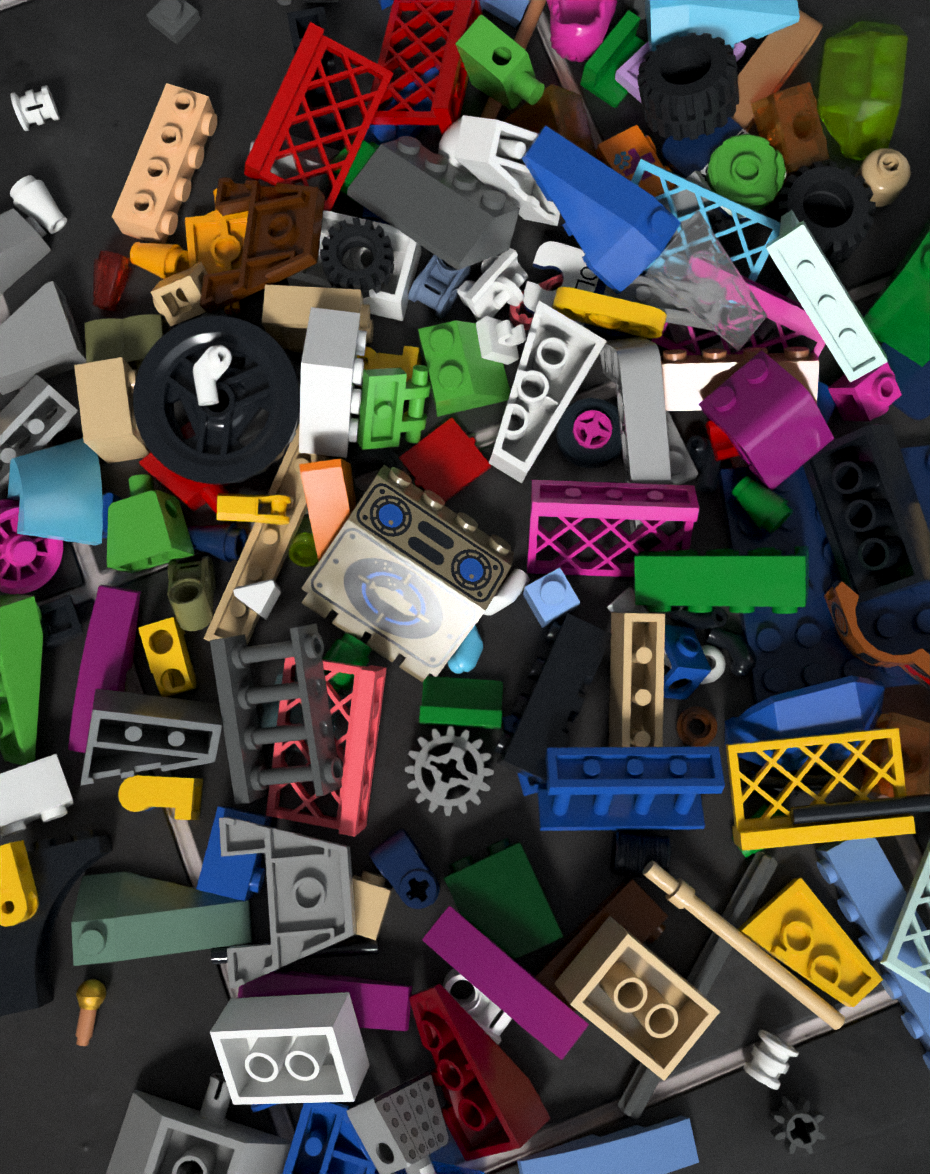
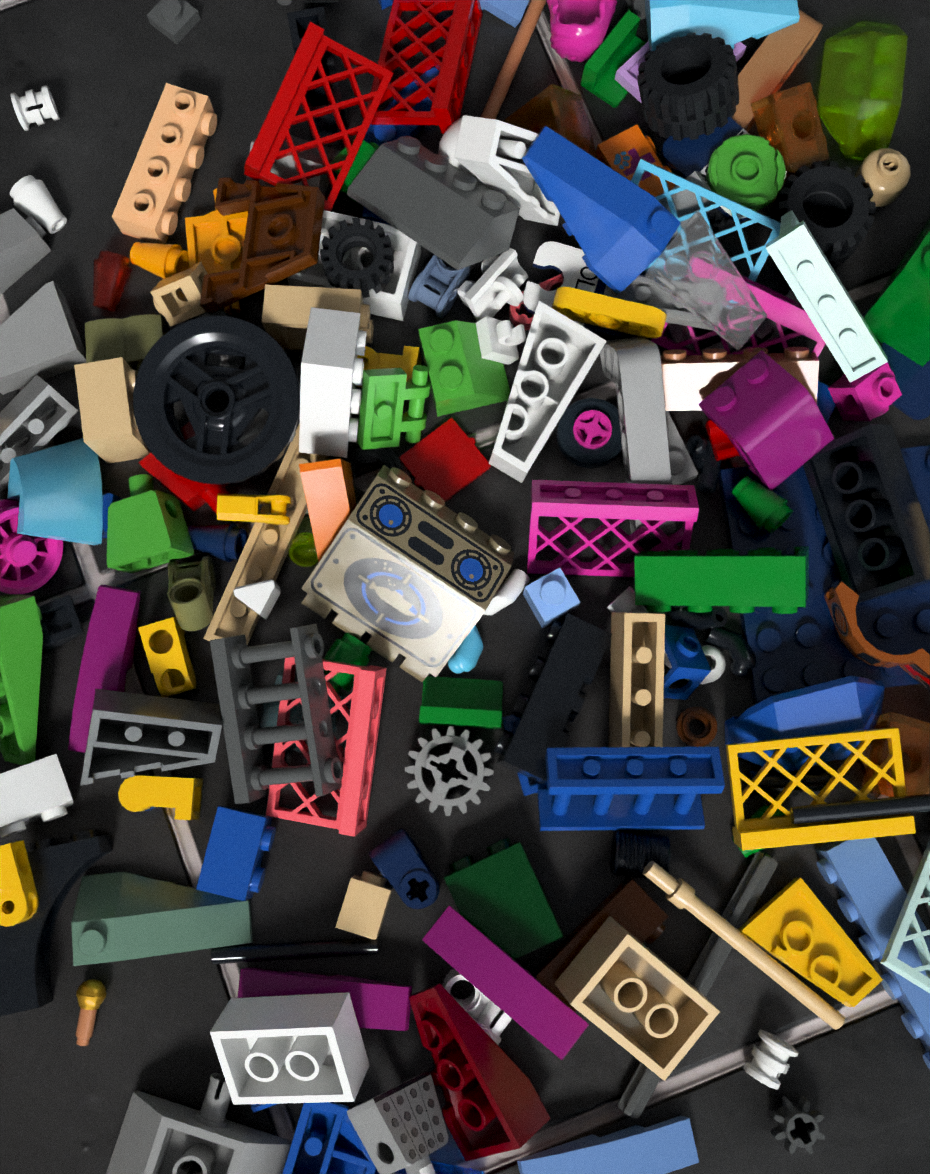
white arm [193,345,232,406] -> none
light grey wing [219,817,357,989] -> none
bright green torso [455,14,545,109] -> none

